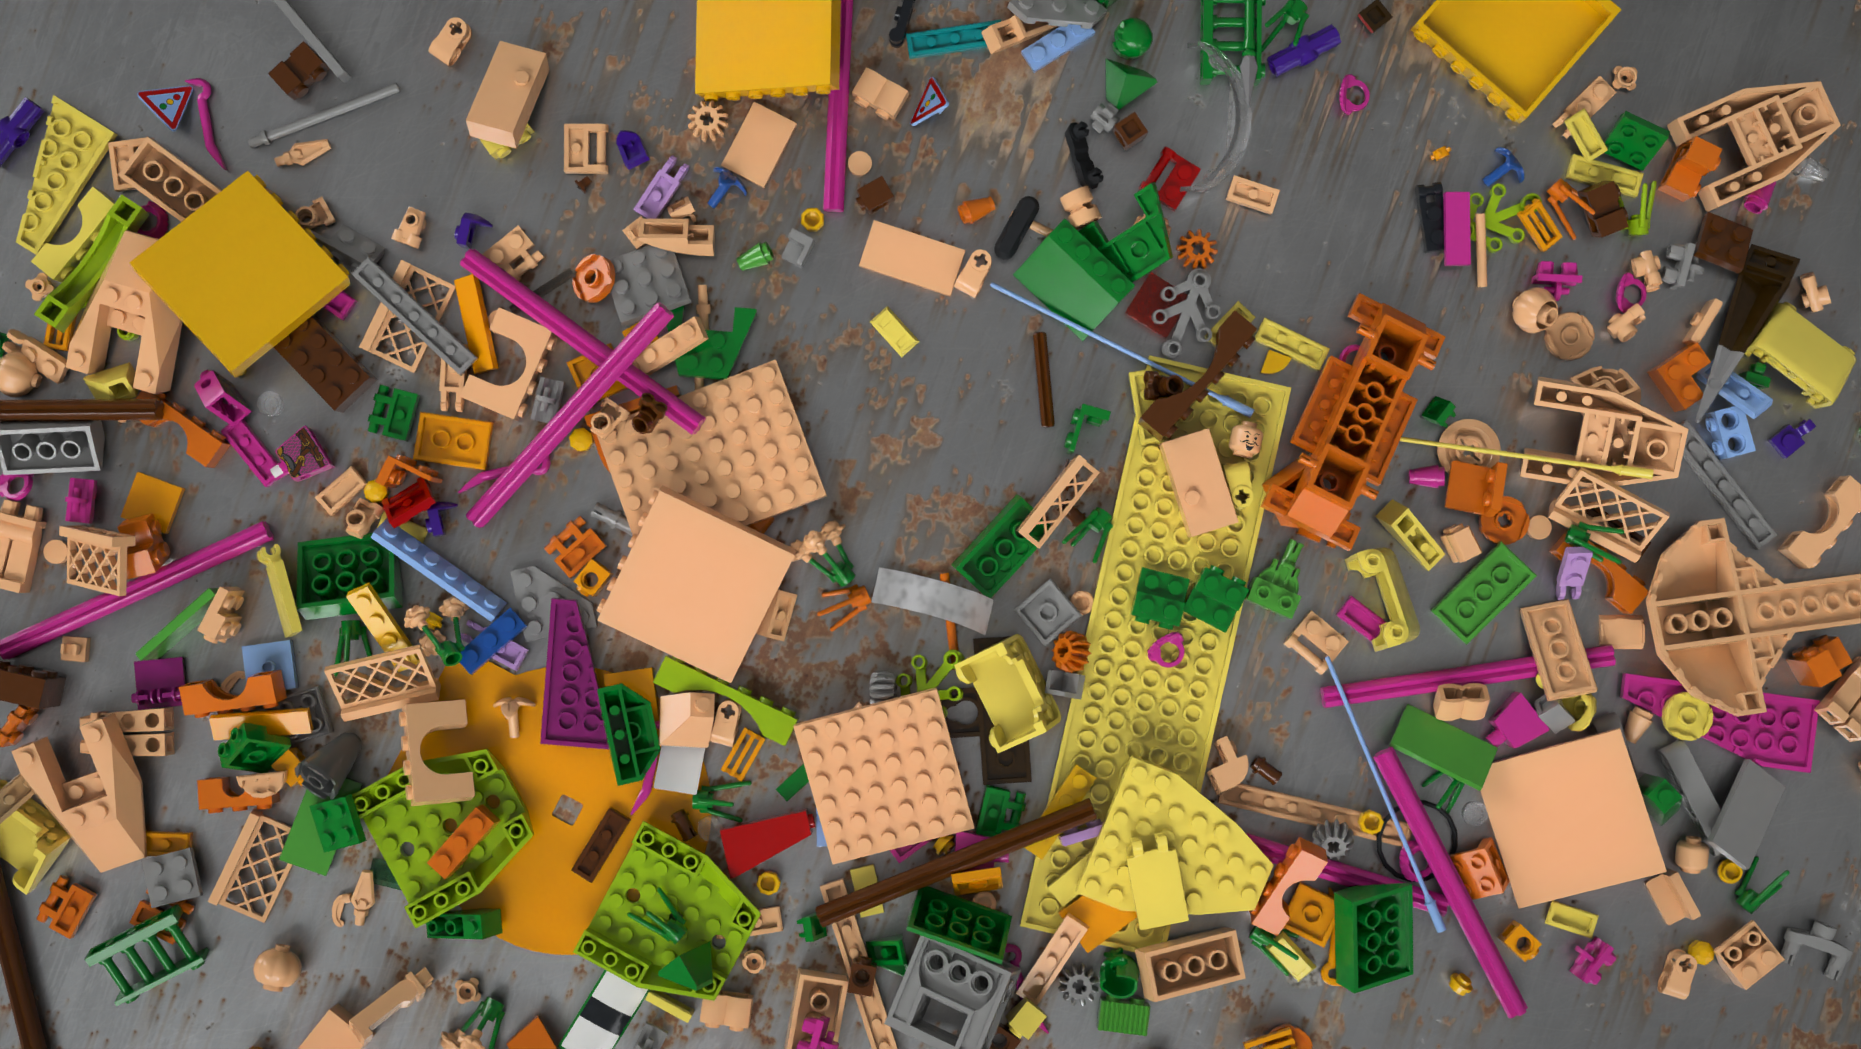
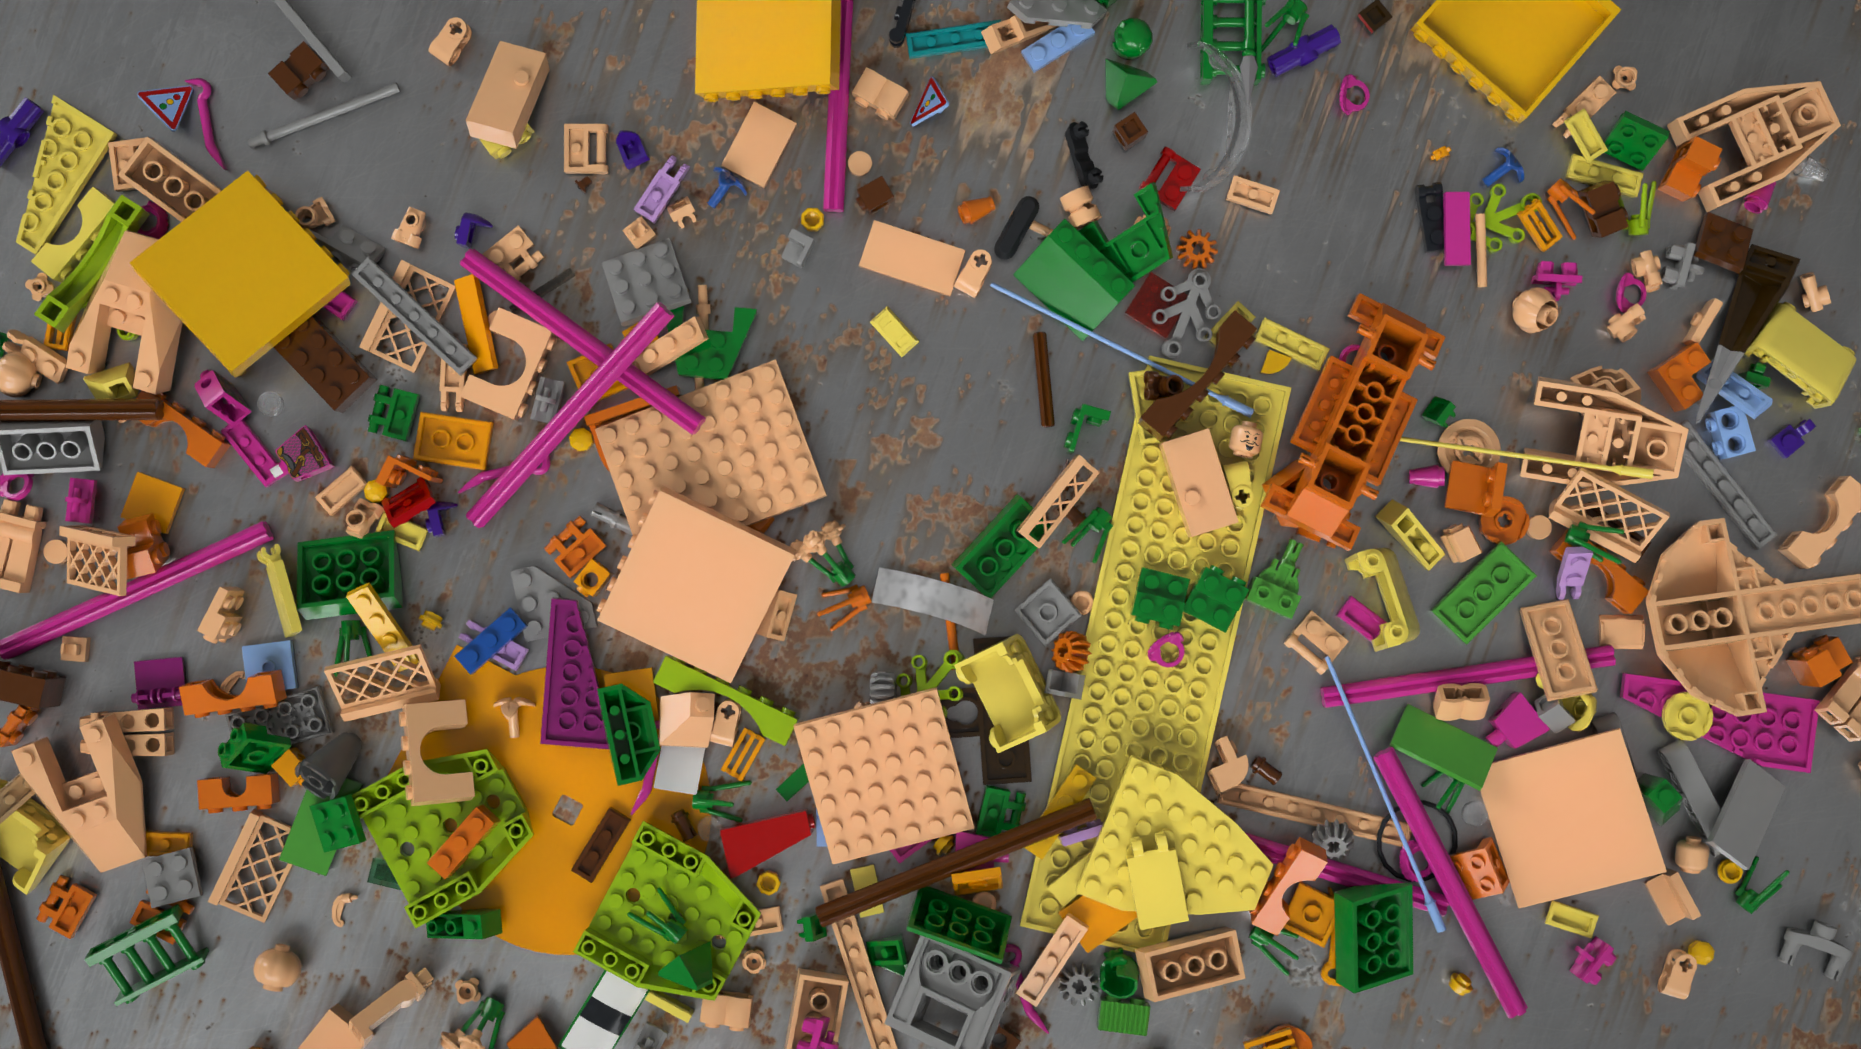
bright green tile [135,588,219,661] -> none
light orange tile [209,708,314,741] -> none
light nougat tile [236,770,288,798] -> none
light nougat piece [274,139,331,167] -> none
light nougat piece [351,870,375,926] -> none
light blue plate [371,519,507,622] -> none
light nougat plant [404,596,469,666] -> none
orange tile [572,254,615,303] -> none
light nougat plate [590,397,630,440] -> none
reddish brown plate [632,393,667,434] -> none
light nougat slope [638,218,715,256] -> none
light nougat gear [688,100,729,142] -> none
bright green cone [736,242,774,271] -> none
reddish brown brick [847,956,877,997] -> none
light yellow slope [1006,997,1047,1040] -> none
light grey gear [1090,103,1120,134] -> none
light yellow tile [1265,931,1317,982] -> none
yellow tile [1358,809,1384,835] -> none
light orange brick [1497,920,1542,962] -> none
light nougat tile [1544,312,1595,361] -> none
light nougat cone [1624,706,1654,744] -> none
light nougat slope [1714,920,1785,990] -> none

